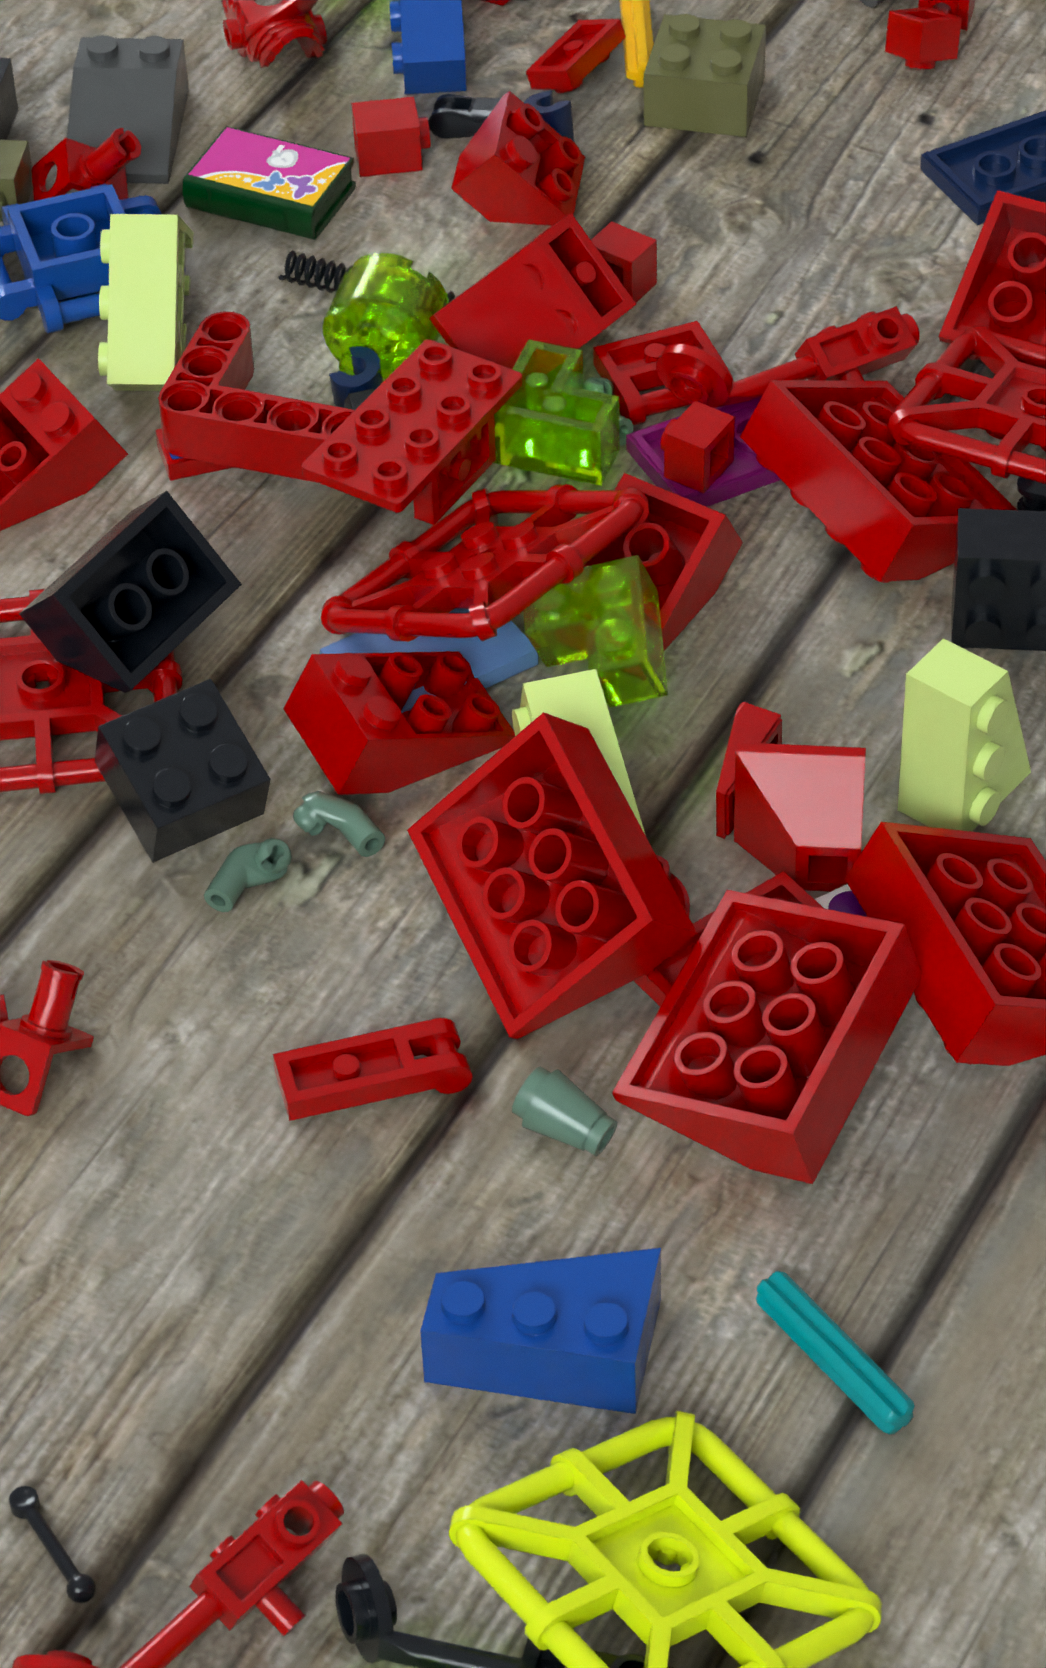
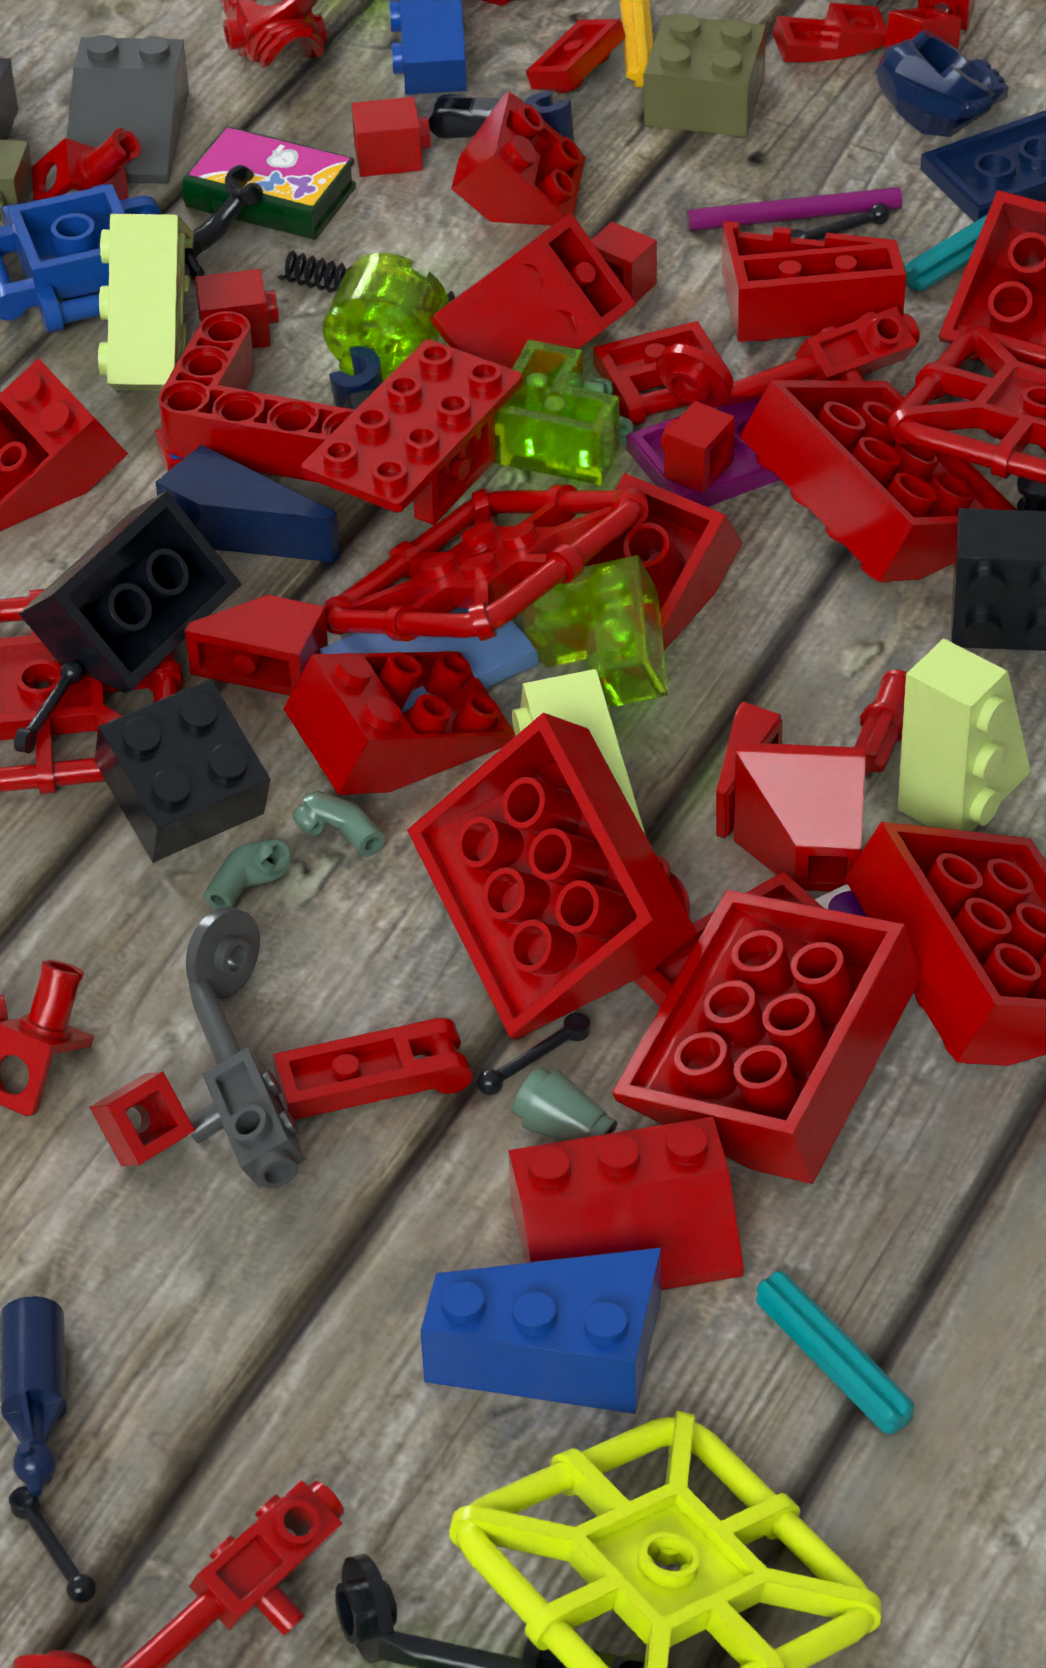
none -> dark blue wheel [0,1296,67,1497]
none -> black hinge [14,660,84,754]
none -> red plate [89,1071,195,1166]
none -> dark blue slope [155,445,340,562]
none -> black piece [185,165,263,279]
none -> red slope [185,595,328,696]
none -> dark grey piece [186,907,306,1188]
none -> red brick [195,269,279,349]
none -> black hinge [477,1013,590,1095]
none -> red slope [508,1117,744,1290]
none -> magenta bar [687,187,902,231]
none -> red wedge [722,221,906,342]
none -> red slope [772,2,887,63]
none -> black hinge [791,203,890,240]
none -> red axle [854,670,907,776]
none -> dark blue helmet [876,30,1009,137]
none -> teal axle [904,214,988,291]

